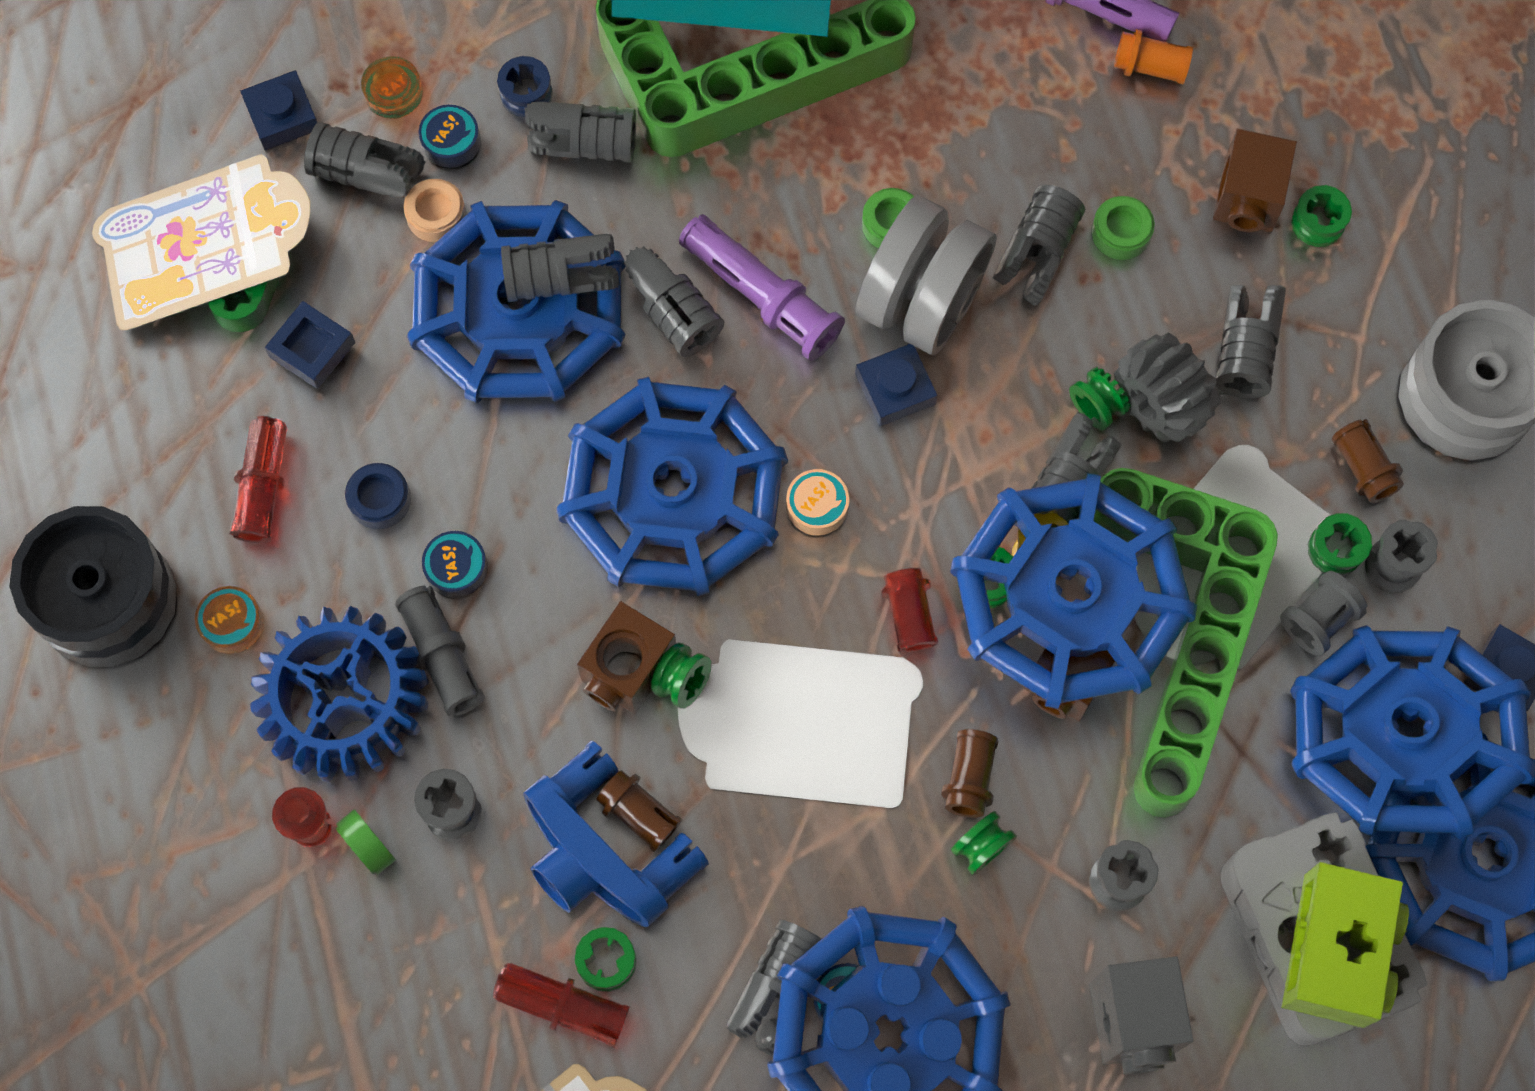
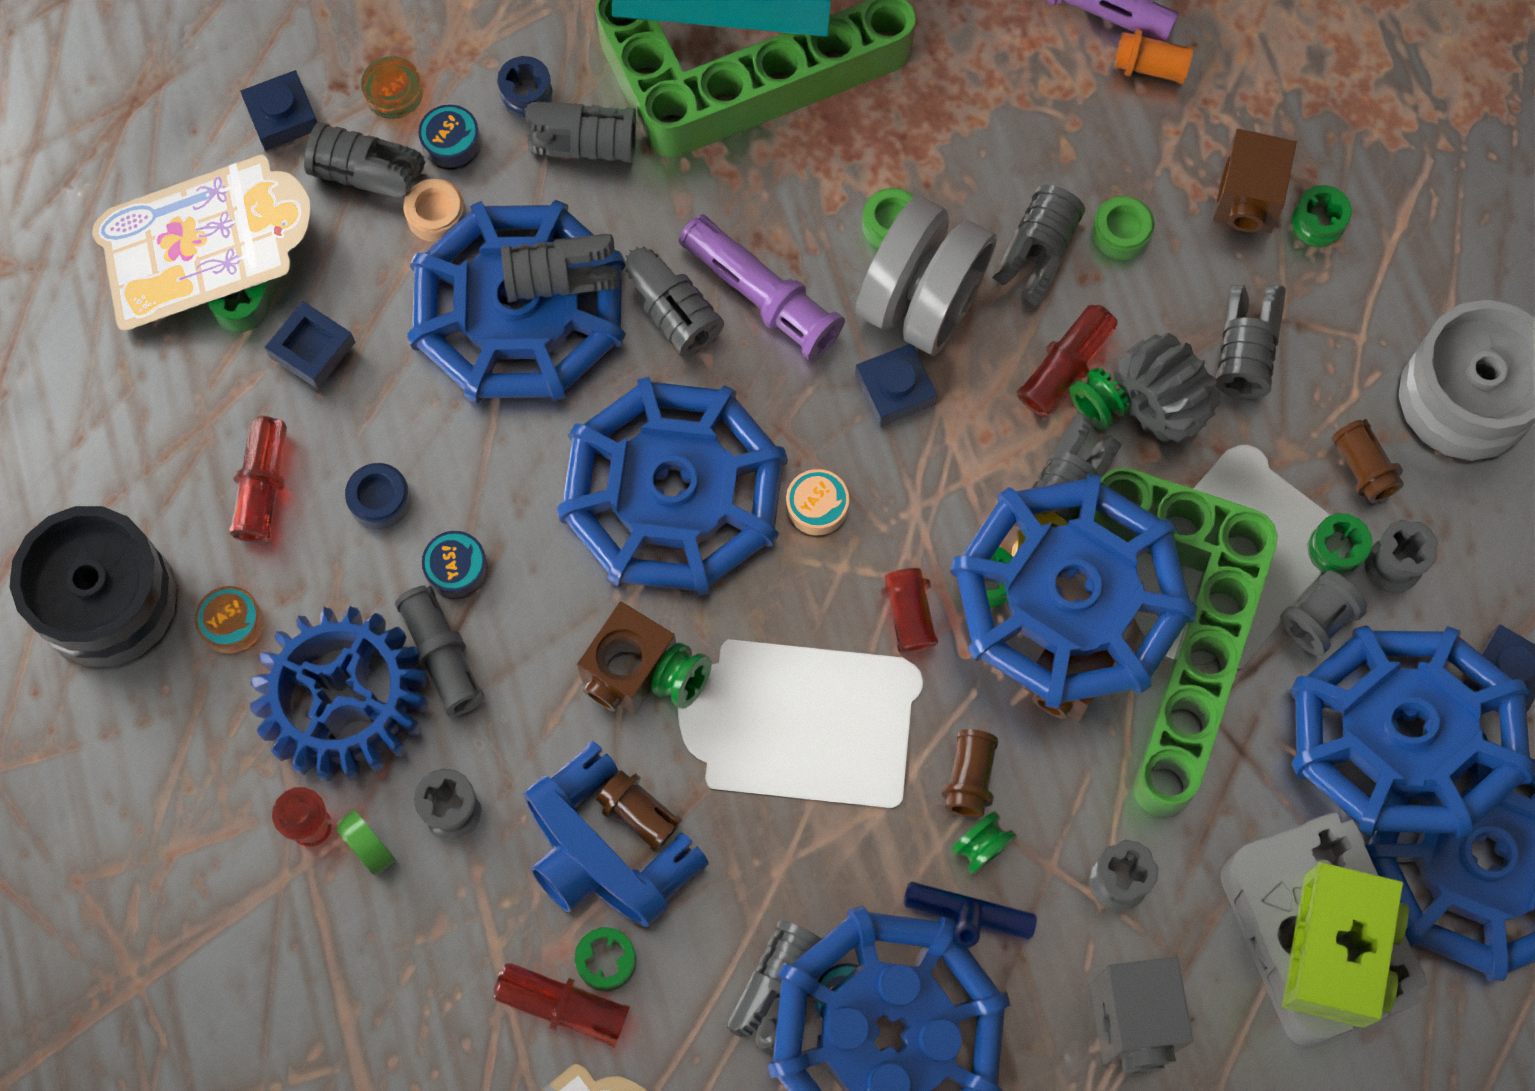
none -> clear blue piece [903,881,1037,948]
none -> clear red axle [1016,304,1118,417]

